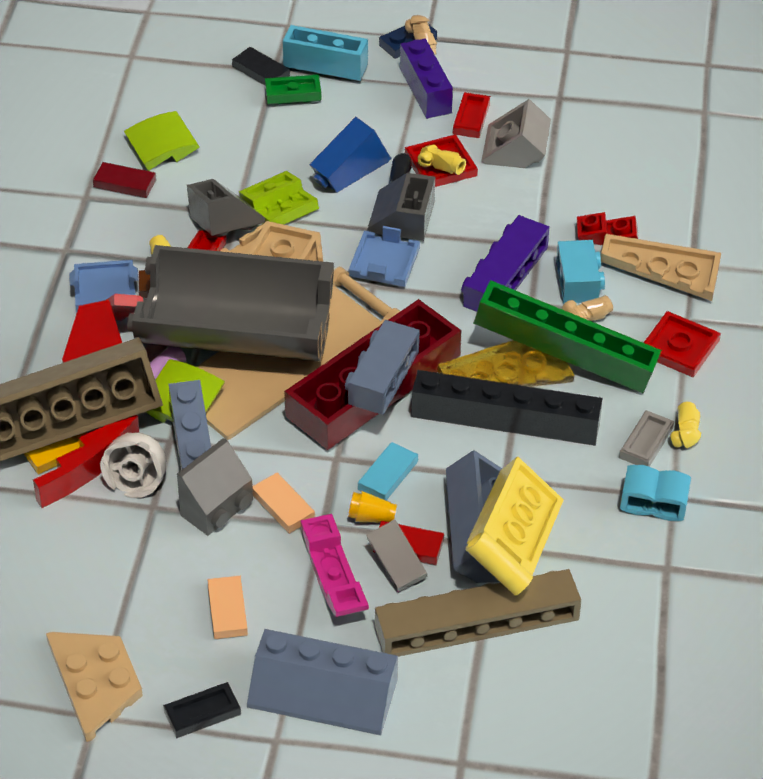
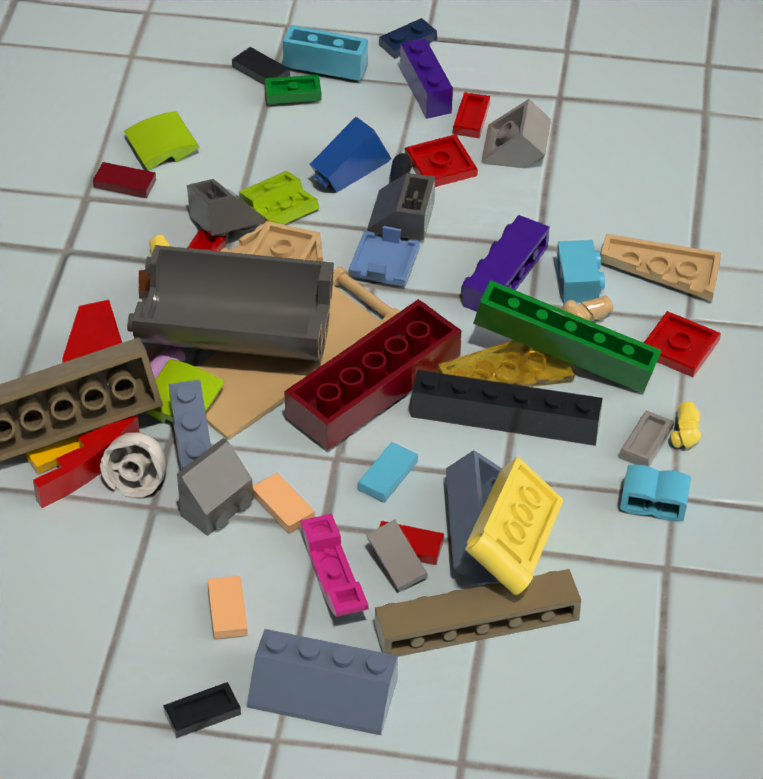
tan wing [46,632,143,742] -> none
medium blue piece [69,260,138,312] -> none
red tile [106,294,143,321] -> none
sand blue brick [345,320,419,415] -> none
yellow cone [348,491,397,523] -> none
tan arm [405,15,437,55] -> none
light yellow arm [418,145,466,175] -> none
red slope [577,212,638,245] -> none

